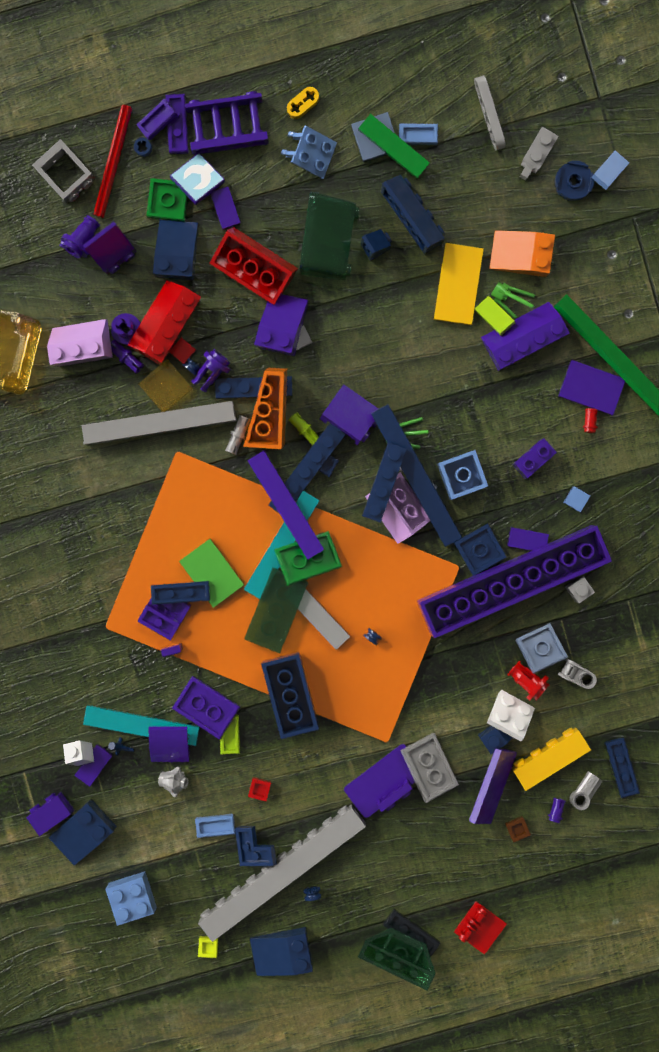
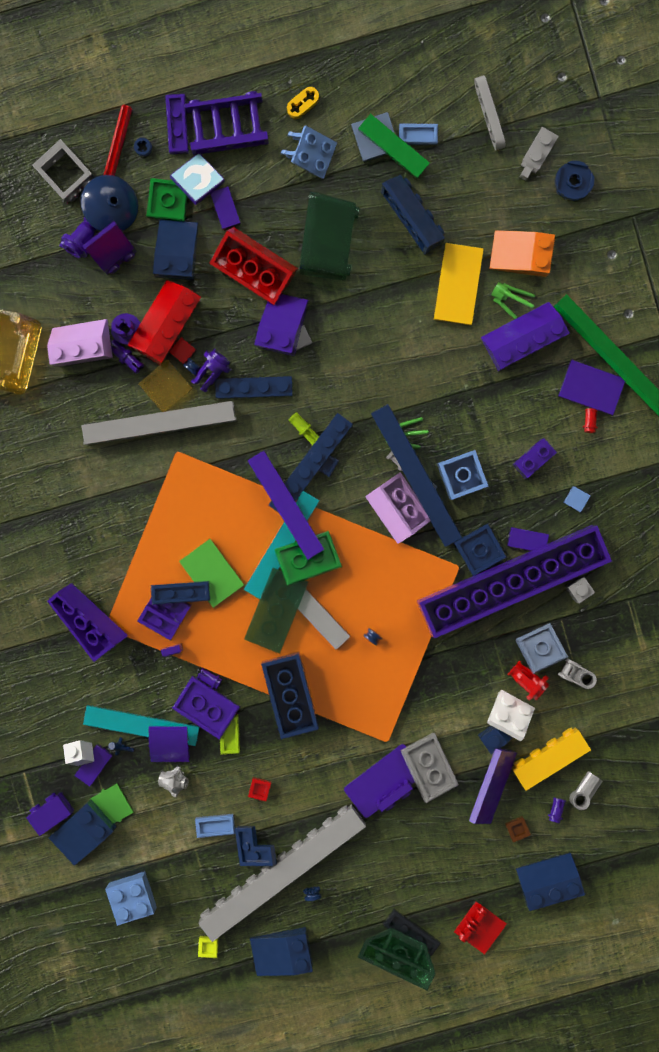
dark purple tile [137,99,178,140] -> none
light grey pin [225,415,251,455] -> none
orange wedge [243,368,287,449] -> none
dark purple panel [320,384,378,445] -> none
dark blue slope [361,229,392,261] -> none
dark blue plate [362,442,407,523] -> none
lime tile [474,296,515,336] -> none
medium blue tile [591,150,629,190] -> none
dark blue tile [605,737,640,798] -> none
none -> dark purple wedge [47,583,128,662]
none -> dark blue dish [81,175,138,231]
none -> bright green piece [90,783,134,824]
none -> dark purple pin [197,668,222,689]
none -> dark blue slope [516,853,585,911]

